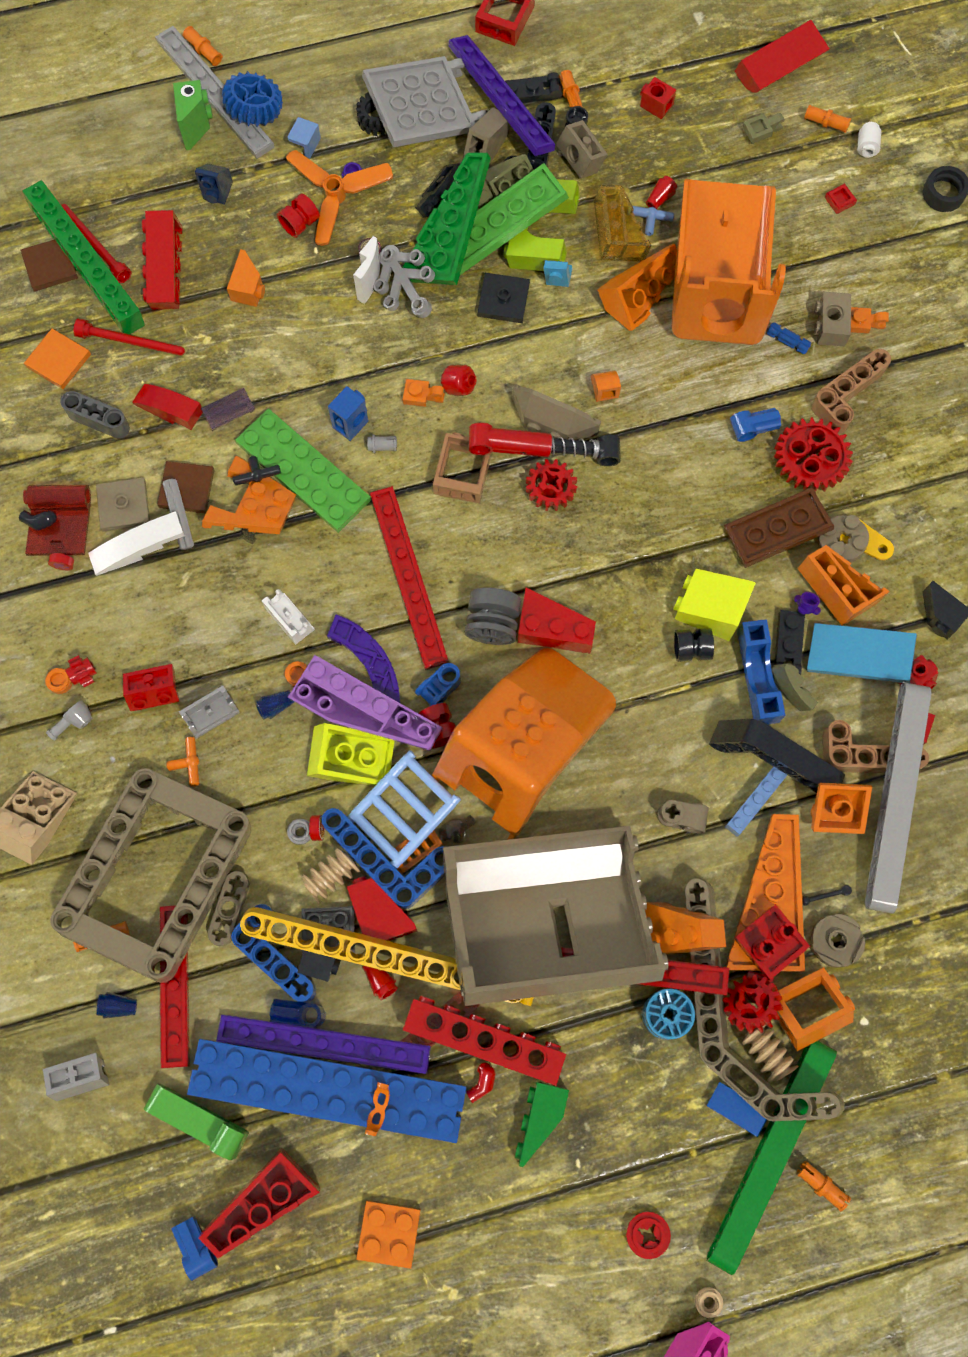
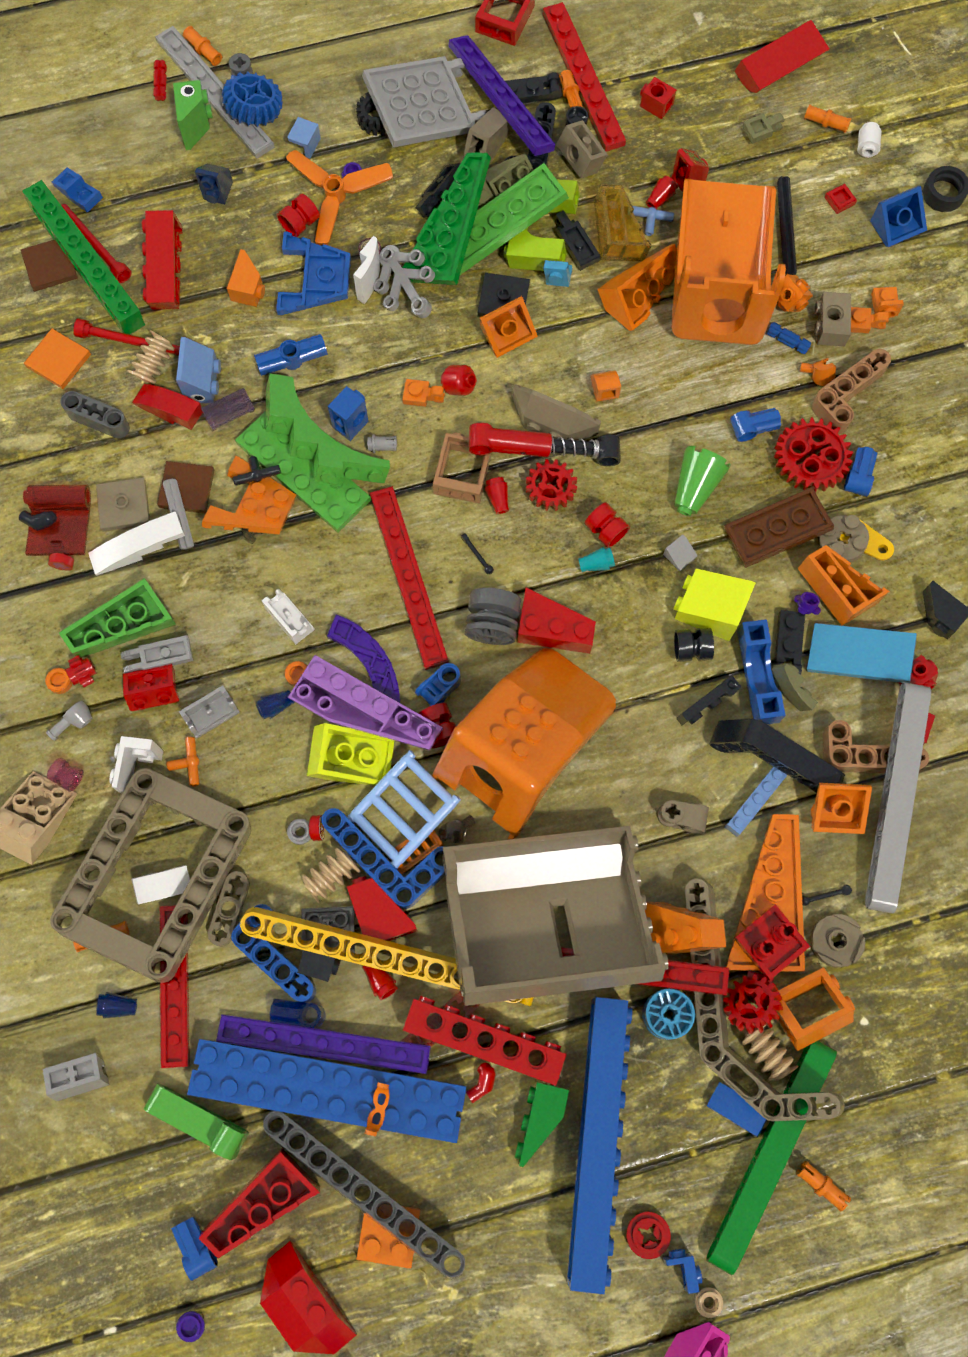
none -> clear pink wheel [47,757,84,792]
none -> blue slope [52,167,103,213]
none -> bright green wedge [59,578,176,658]
none -> white bracket [110,736,163,794]
none -> light grey hinge [121,635,194,673]
none -> tan piece [127,330,175,383]
none -> white slope [131,865,190,904]
none -> red axle [153,59,167,101]
none -> medium blue slope [176,337,221,404]
none -> dark purple plate [176,1311,205,1342]
none -> dark grey wheel [229,53,253,76]
none -> blue piece [254,334,328,376]
none -> red wedge [260,1241,357,1354]
none -> dark grey beam [263,1111,465,1279]
none -> bright green arch [266,373,390,484]
none -> blue wing [276,232,351,315]
none -> black hinge [461,533,494,575]
none -> orange slope [480,296,538,358]
none -> red cone [484,477,509,514]
none -> red plate [543,2,626,152]
none -> black hinge [555,210,601,271]
none -> blue piece [567,997,632,1295]
none -> teal cone [578,547,615,572]
none -> red wheel [584,502,630,548]
none -> light grey slope [663,534,698,572]
none -> blue bracket [663,1249,702,1294]
none -> red slope [672,148,709,192]
none -> bright green cone [674,446,731,516]
none -> black hinge [677,675,741,726]
none -> black axle [777,176,797,276]
none -> orange brick [777,274,813,312]
none -> orange piece [800,358,836,386]
none -> blue piece [843,446,878,497]
none -> blue slope [870,185,927,247]
none -> orange bracket [871,287,904,318]

